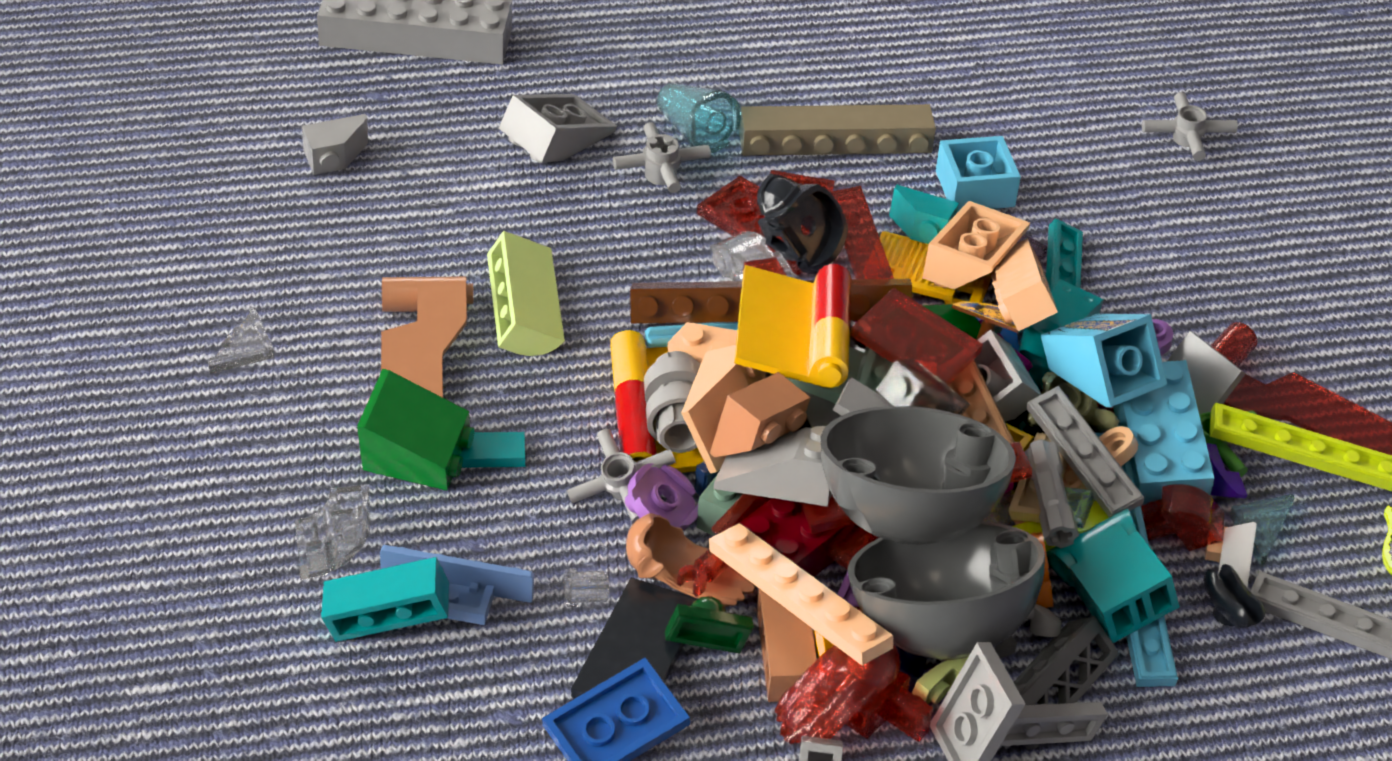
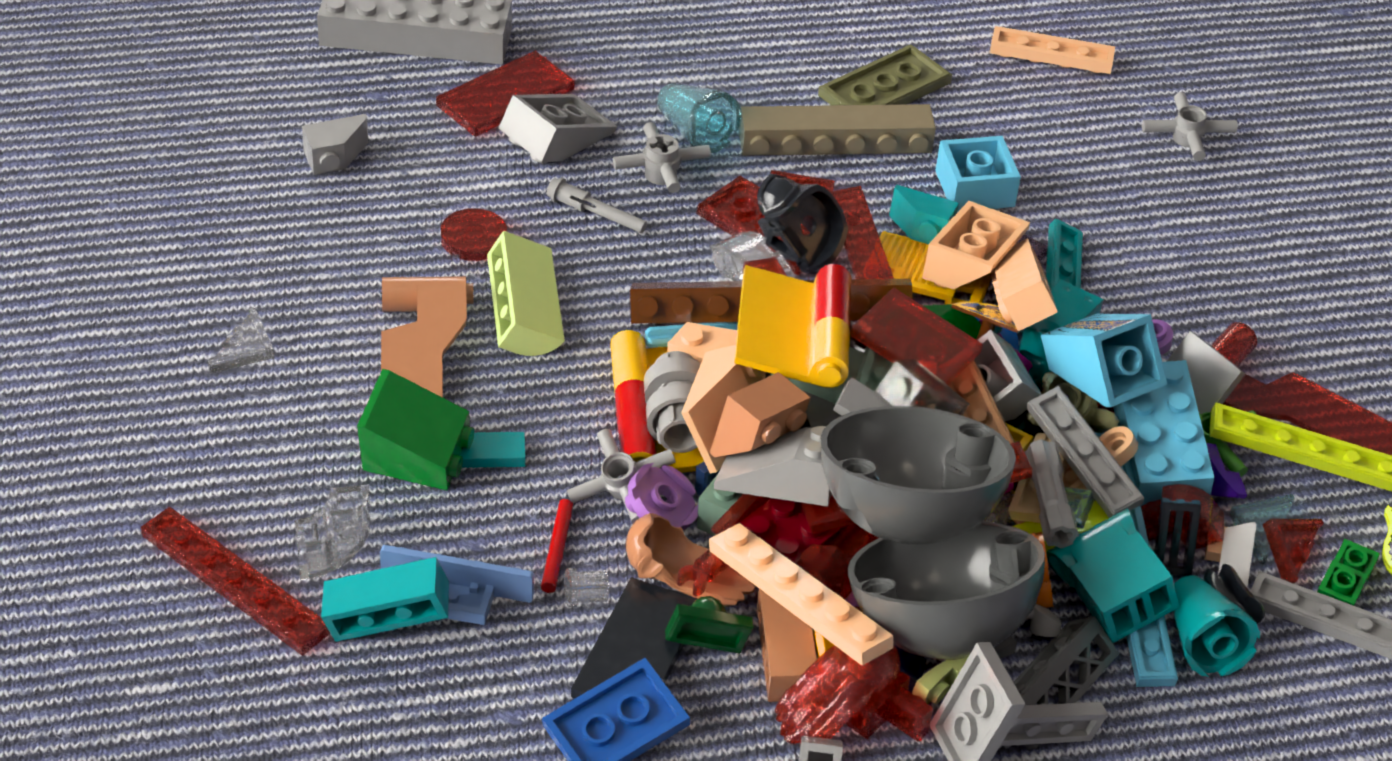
none -> clear red tile [141,506,330,656]
none -> clear red tile [436,50,575,137]
none -> clear red tile [441,208,507,261]
none -> red bar [541,499,573,593]
none -> light grey pin [546,177,647,234]
none -> clear red brick [796,544,852,600]
none -> olive tile [818,44,952,105]
none -> light nougat plate [990,26,1115,74]
none -> black tile [1154,498,1201,576]
none -> teal cone [1173,575,1261,677]
none -> clear red tile [1262,519,1324,583]
none -> green slope [1317,538,1380,606]

